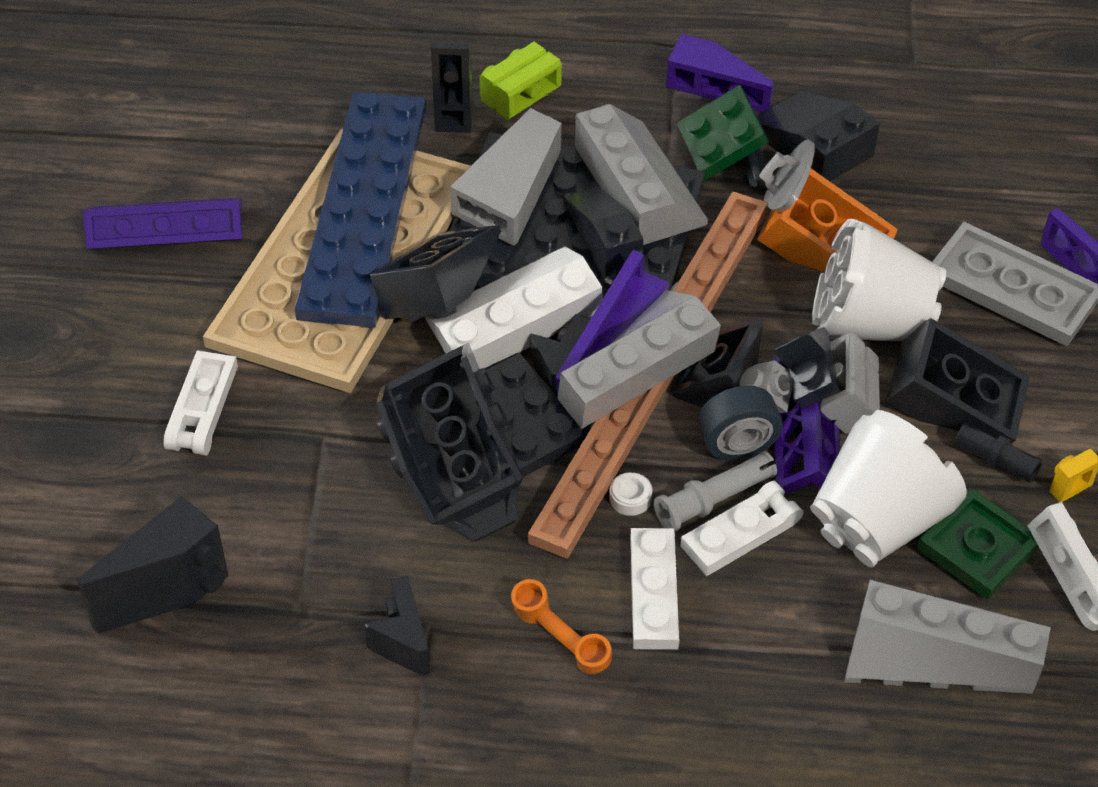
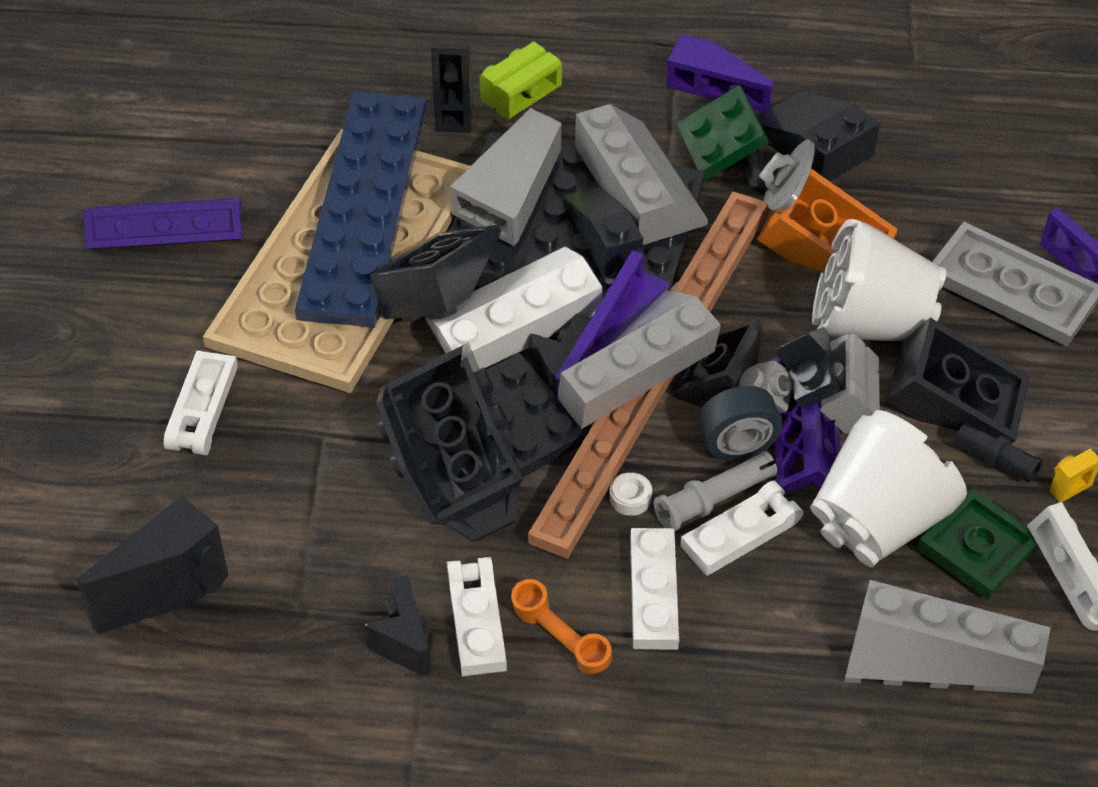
none -> white plate [447,557,507,676]

